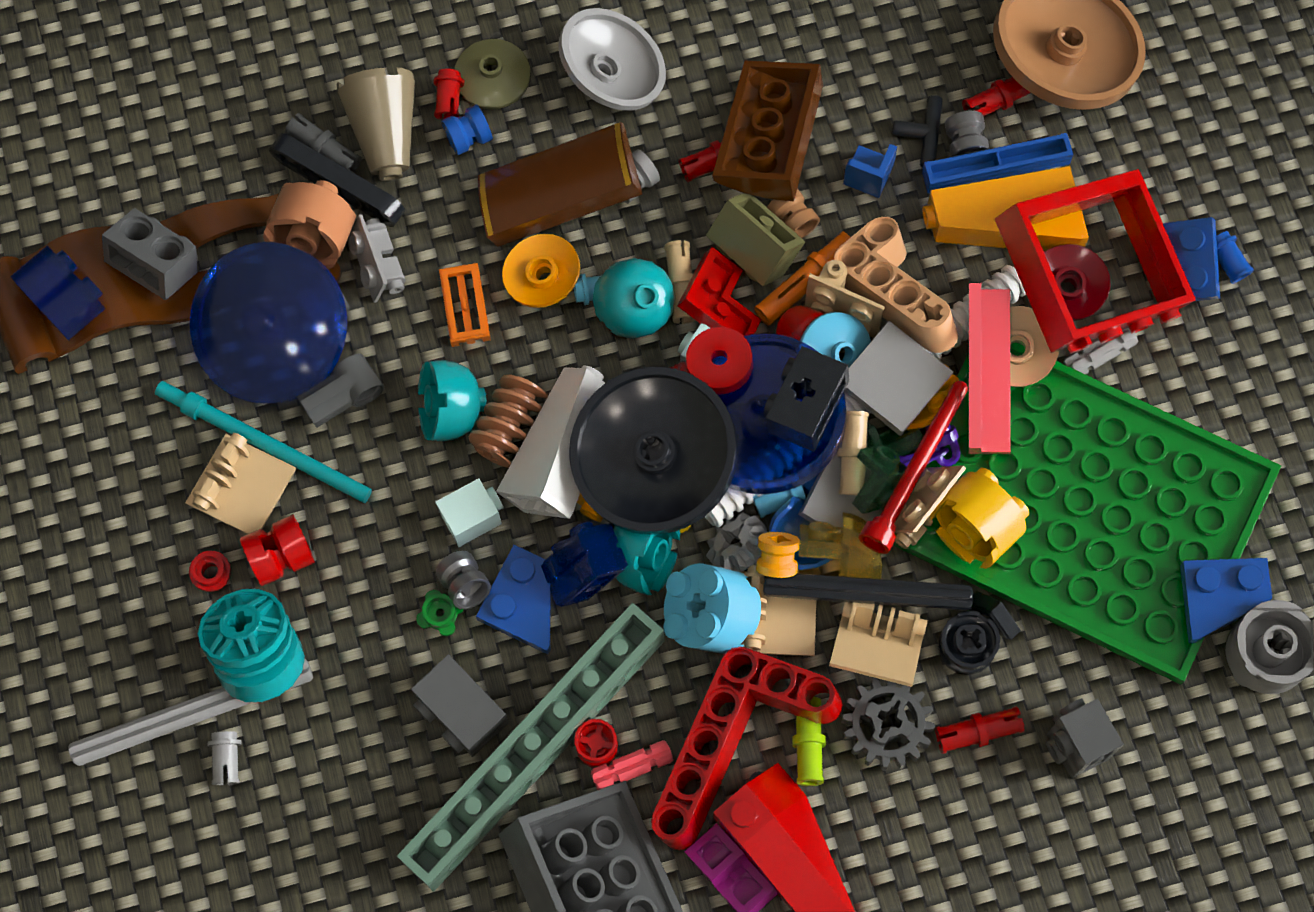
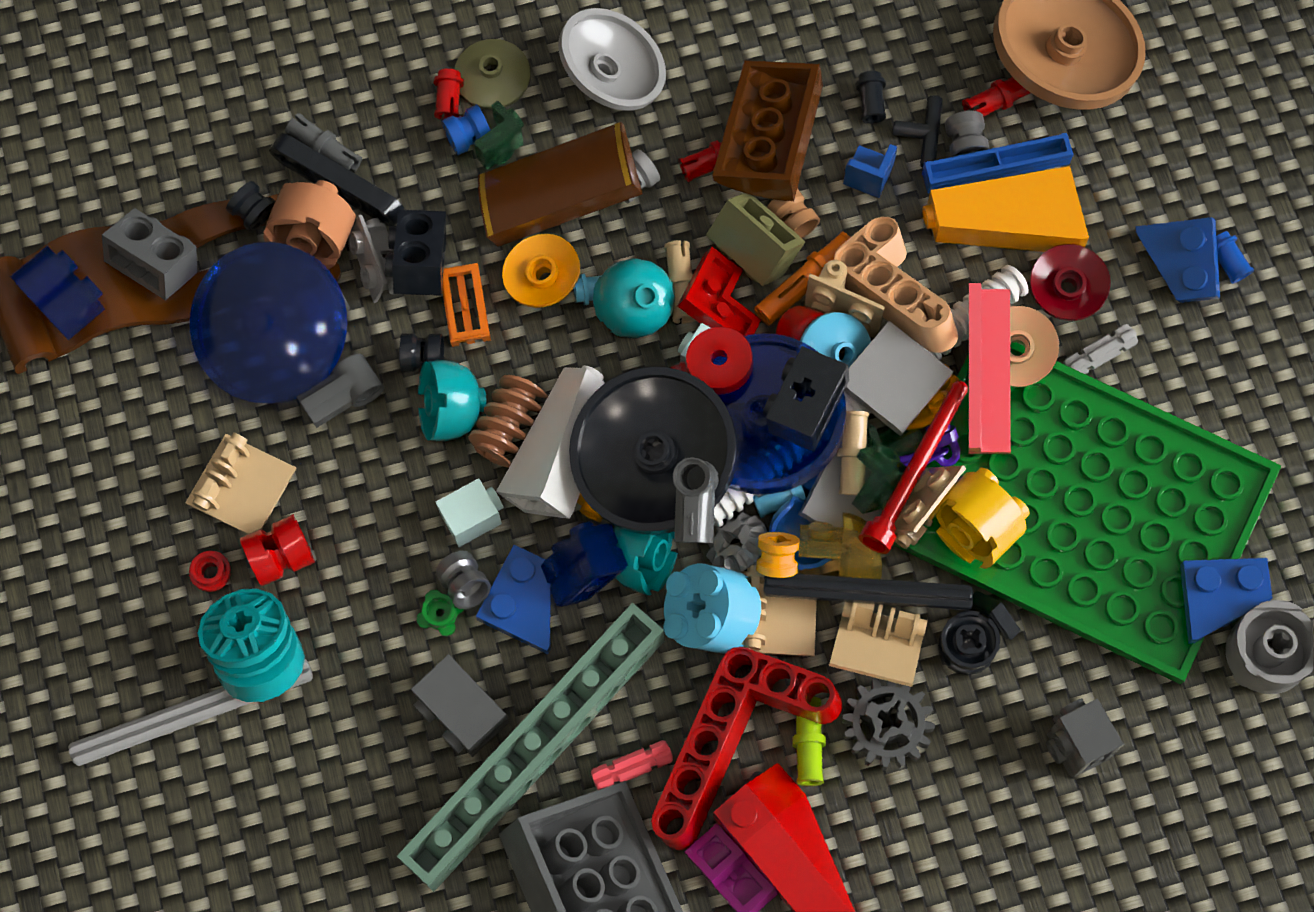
teal bar [155,381,372,503] -> none
light grey pin [207,731,242,785] -> none
dark tan cone [336,68,415,181] -> none
red wheel [574,719,618,768] -> none
red pin [935,706,1025,754] -> none
red window [994,169,1196,354] -> none
none -> black wheel [226,181,276,231]
none -> black brick [385,209,446,296]
none -> black wheel [399,333,444,373]
none -> clear green bracket [474,101,524,170]
none -> dark grey piece [673,457,719,544]
none -> black pin [855,71,886,123]

